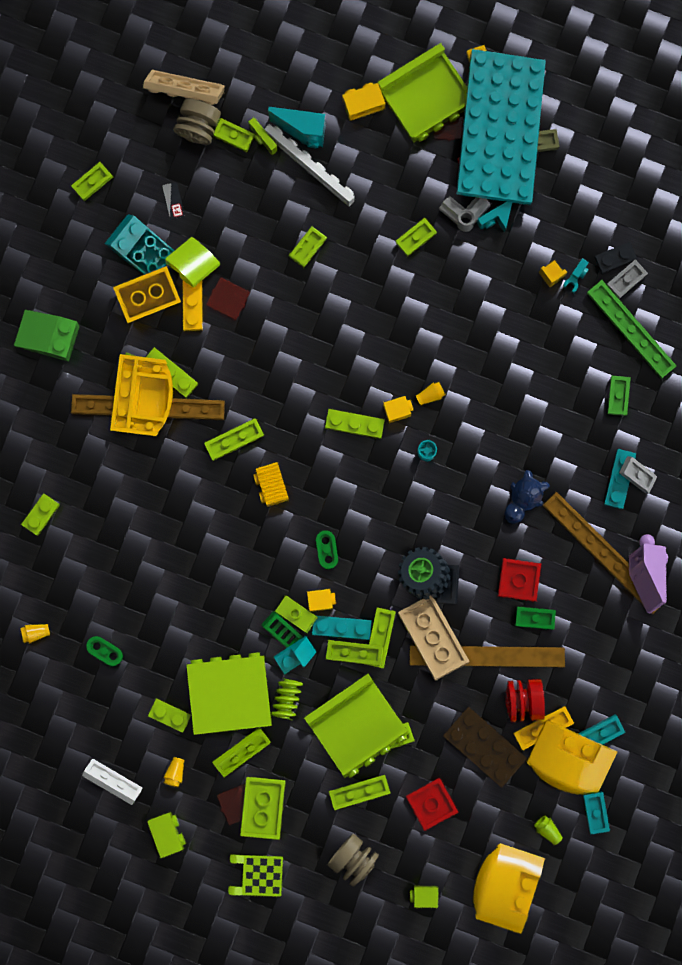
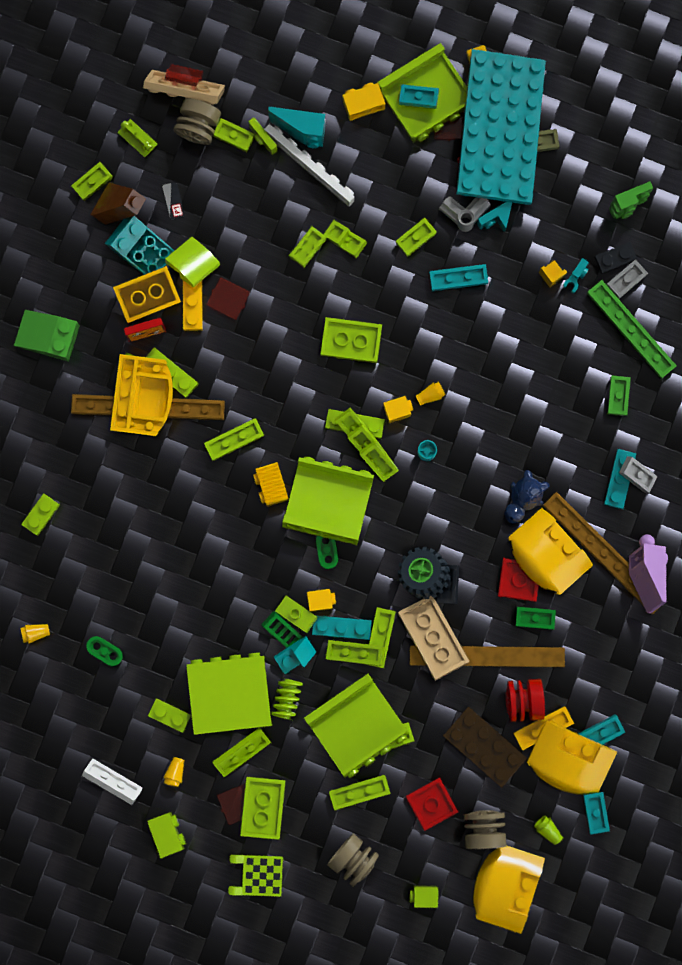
none -> reddish brown slope [90,183,146,225]
none -> lime hinge [118,119,158,157]
none -> tile [124,318,166,342]
none -> clear red piece [165,64,203,87]
none -> lime panel [282,457,374,545]
none -> lime plate [321,317,382,363]
none -> lime slope [324,220,367,258]
none -> lime slope [335,408,399,482]
none -> teal plate [399,84,439,109]
none -> teal plate [429,264,489,291]
none -> dark tan wheel [464,810,506,849]
none -> yellow slope [508,508,593,595]
none -> bright green plate [609,182,653,219]

